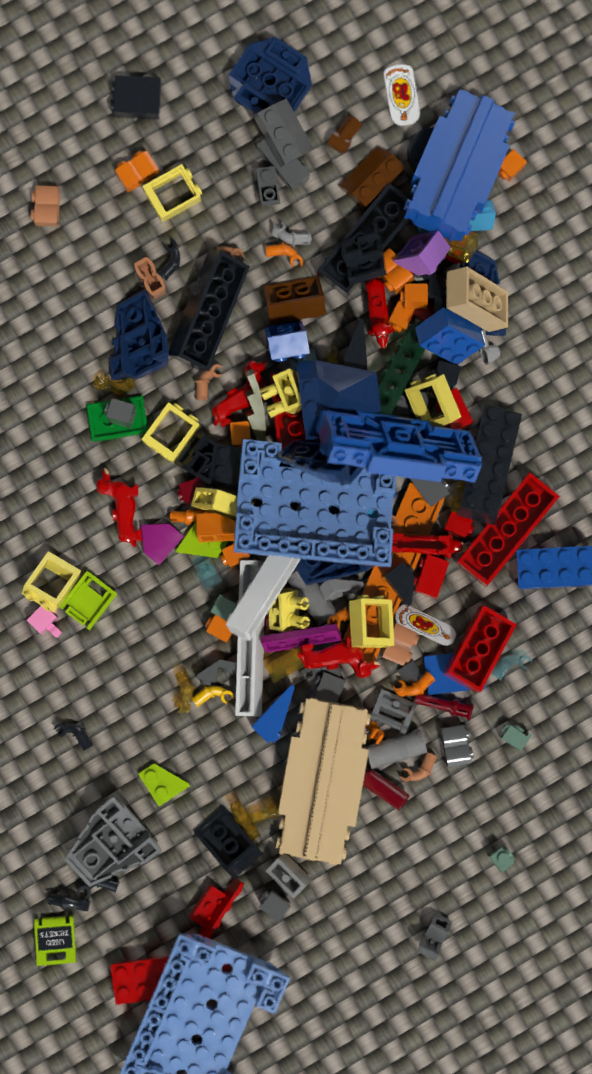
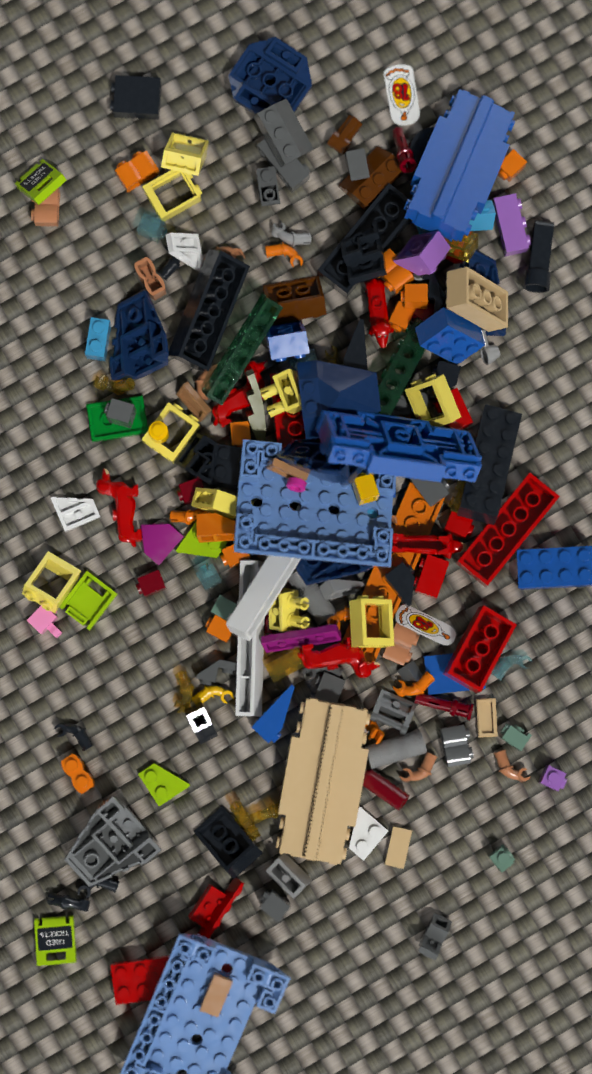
none -> lime container [14,159,66,205]
none -> white wing [51,497,101,532]
none -> orange brick [61,754,95,794]
none -> dark azure brick [85,317,112,361]
none -> dark red brick [136,570,167,597]
none -> clear light blue brick [137,213,167,243]
none -> yellow brick [149,421,169,444]
none -> light yellow window [161,133,209,176]
none -> white wing [165,233,204,271]
none -> medium nougat tile [176,381,212,422]
none -> black slope [184,702,218,744]
none -> medium nougat tile [200,973,233,1017]
none -> clear green brick [202,293,283,405]
none -> medium nougat tile [266,458,309,481]
none -> dark pink tile [286,477,307,492]
none -> dark grey slope [344,148,370,181]
none -> white wing [349,807,388,861]
none -> yellow brick [352,473,380,506]
none -> tan tile [385,826,412,869]
none -> dark red pin [392,127,417,173]
none -> tan tile [476,698,498,738]
none -> medium lavender brick [492,193,531,257]
none -> nougat piece [494,750,531,782]
none -> black beam [523,220,554,293]
none -> medium lavender brick [538,765,567,791]

